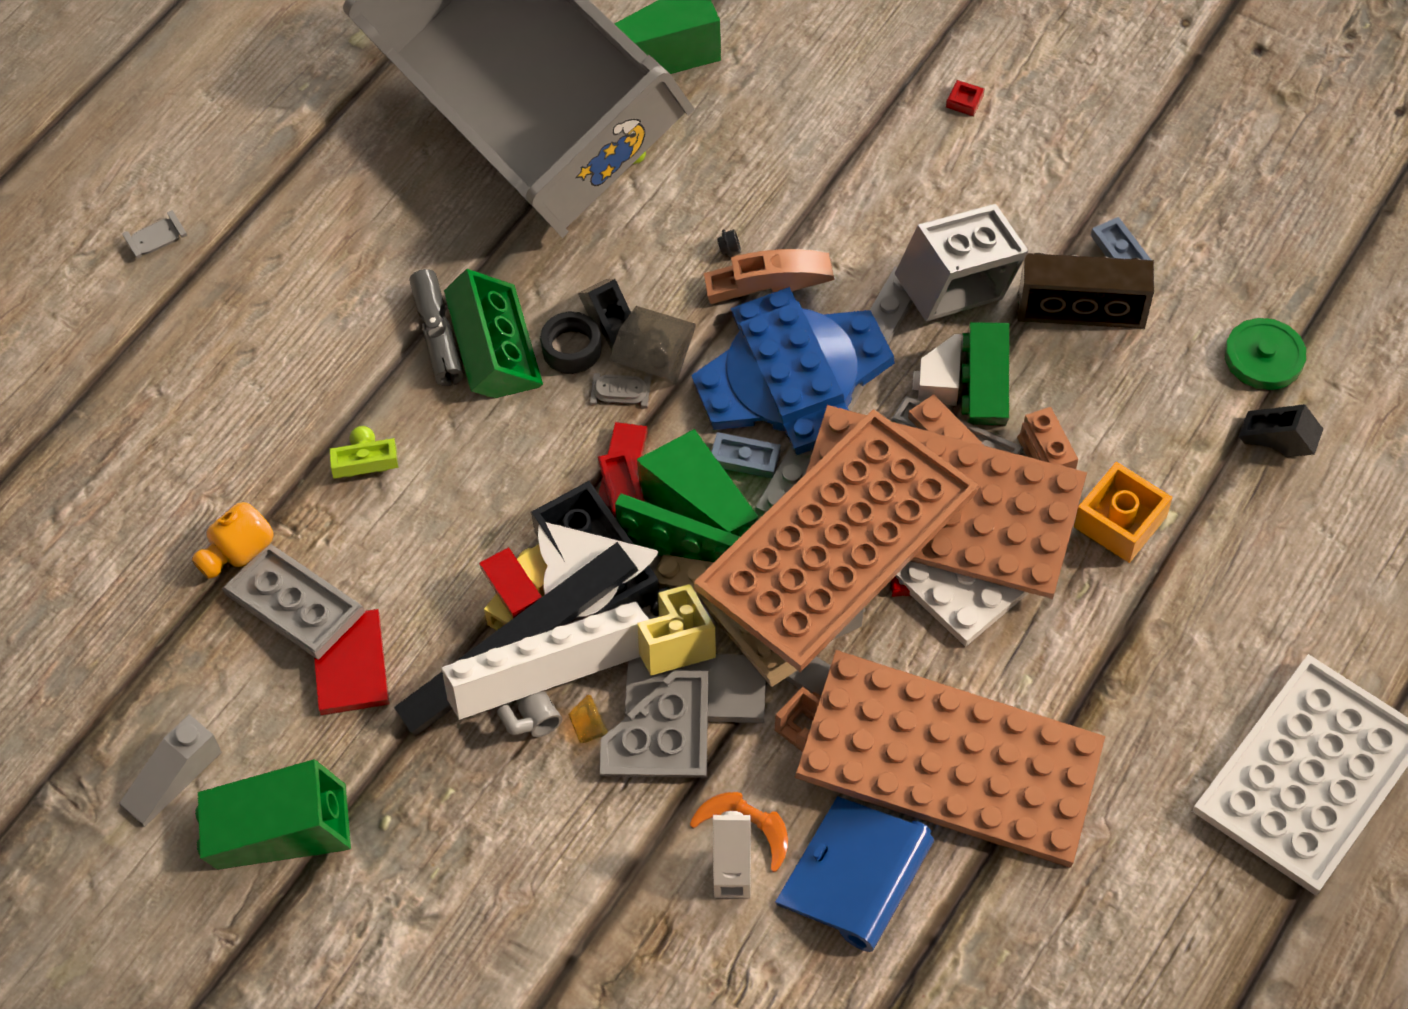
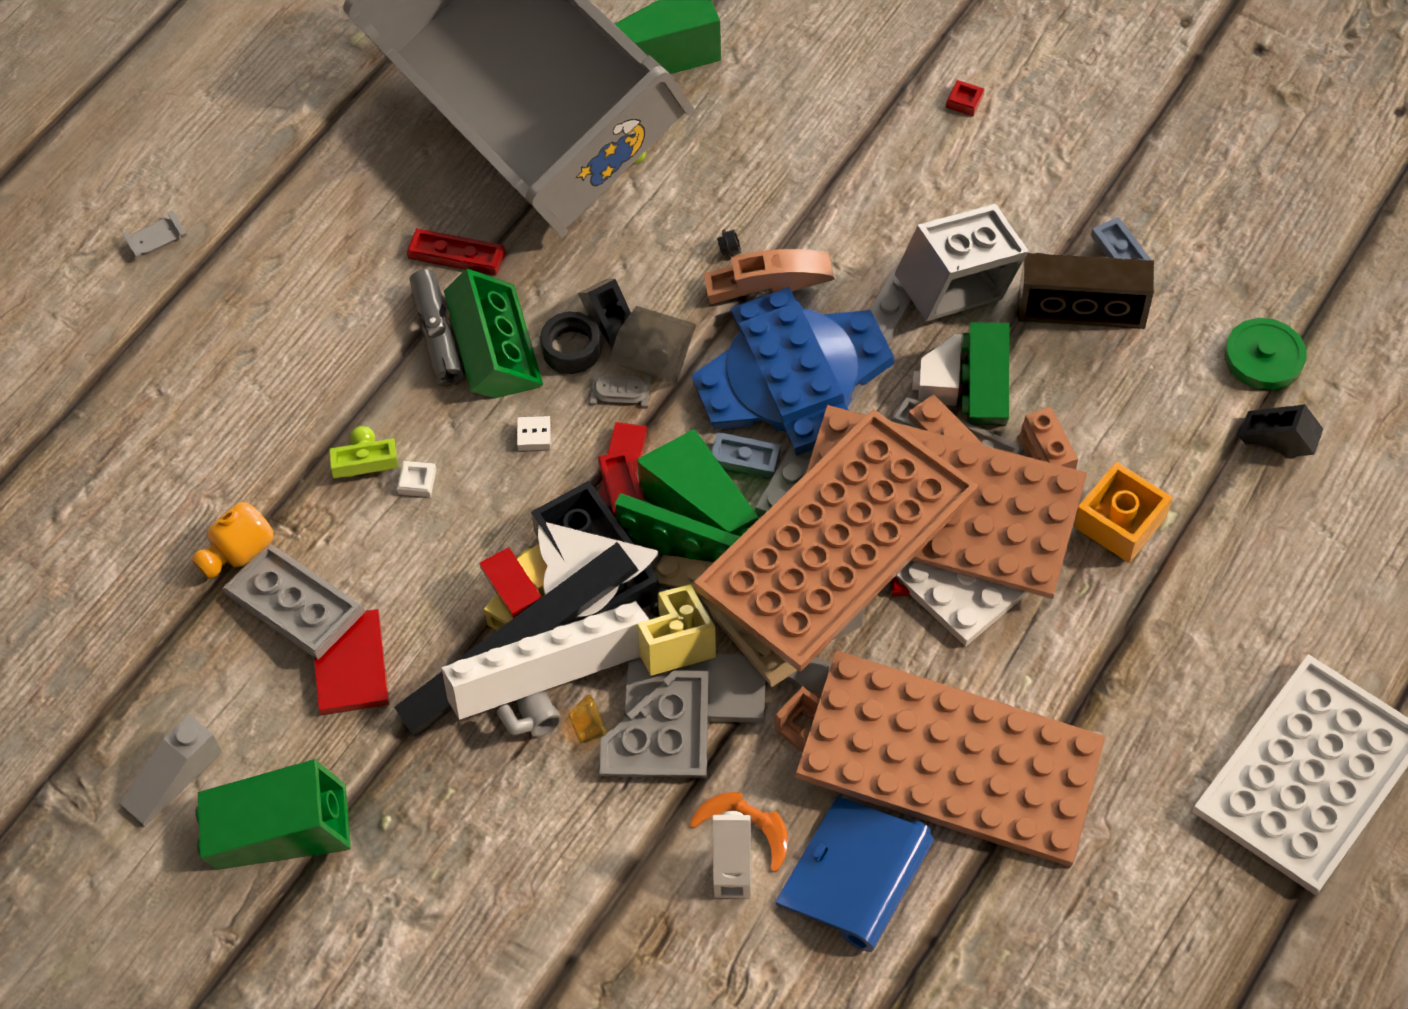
none -> white tile [397,461,437,498]
none -> red tile [407,228,505,276]
none -> white tile [517,416,551,451]

